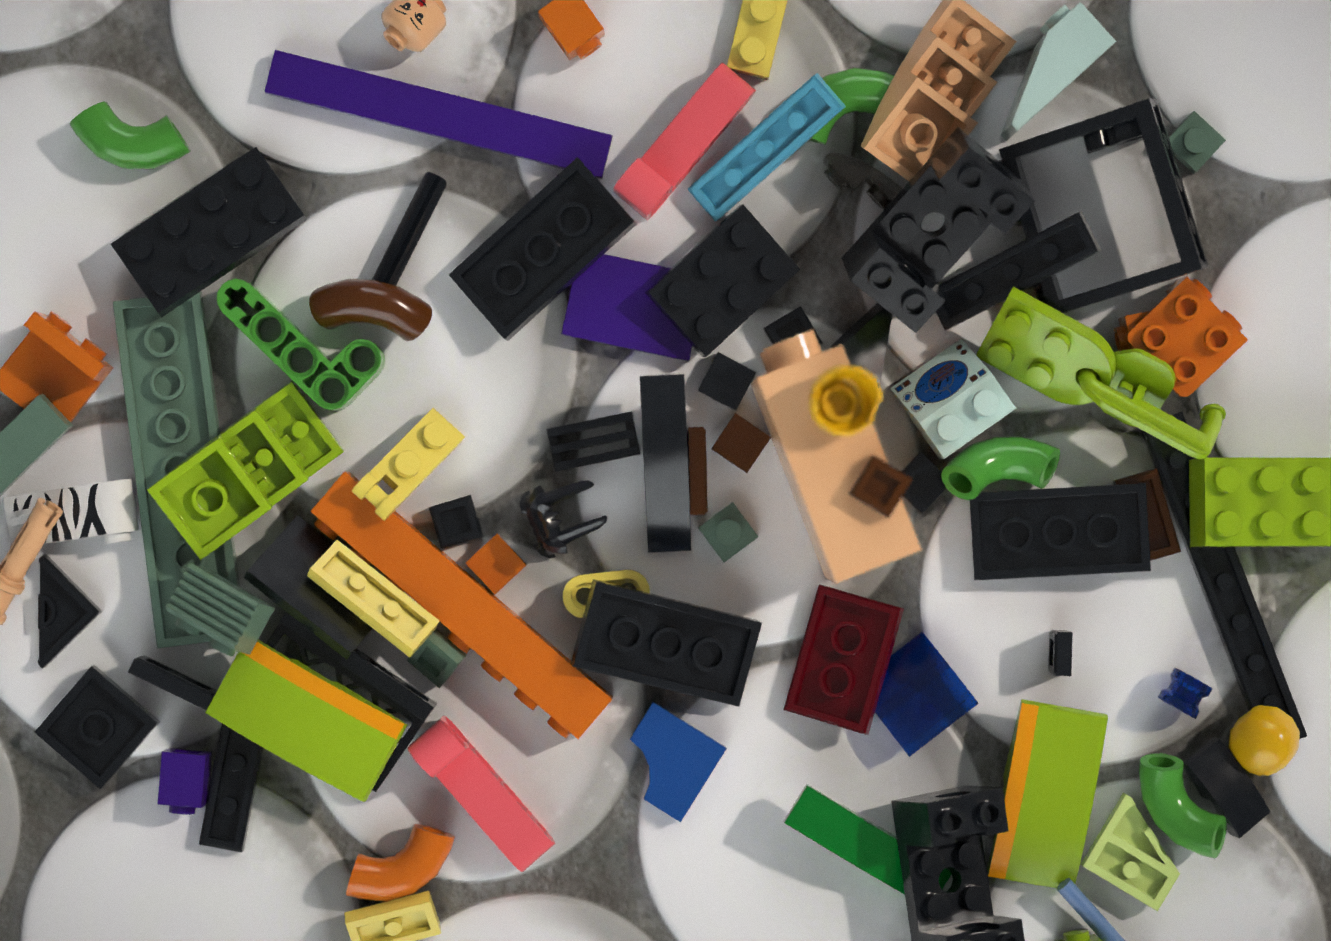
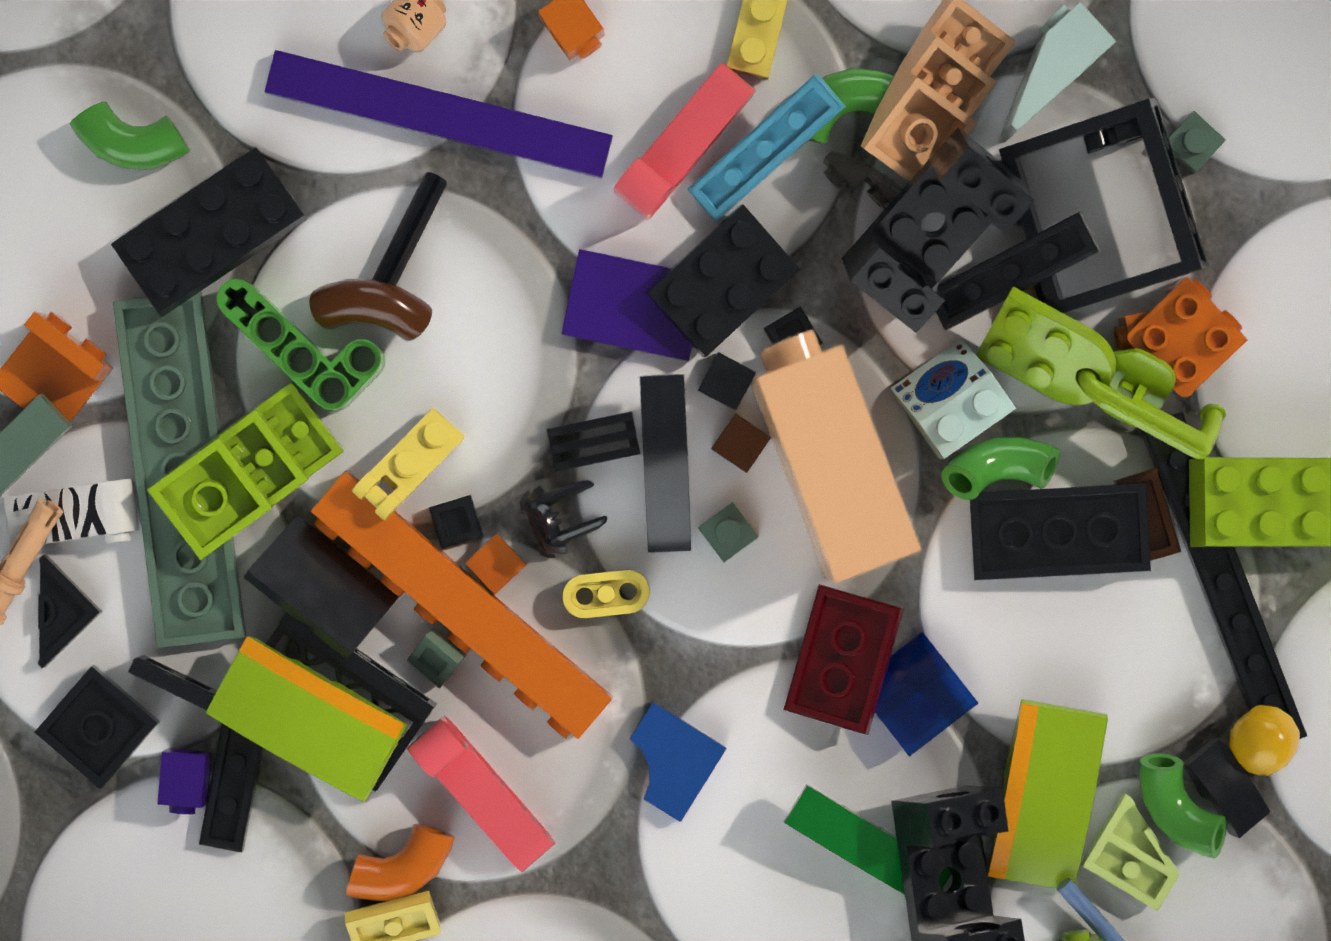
sand green brick [166,563,275,657] -> none
light yellow plate [307,540,440,658] -> none
black plate [449,157,637,341] -> none
black plate [570,579,762,707] -> none
reddish brown tile [688,427,708,515] -> none
yellow hair [809,365,883,436] -> none
black tile [831,303,892,387] -> none
reddish brown tile [848,455,912,518] -> none
black tile [901,452,946,513] -> none
black tile [1048,630,1073,676] -> none
clear blue wheel [1157,667,1213,719] -> none

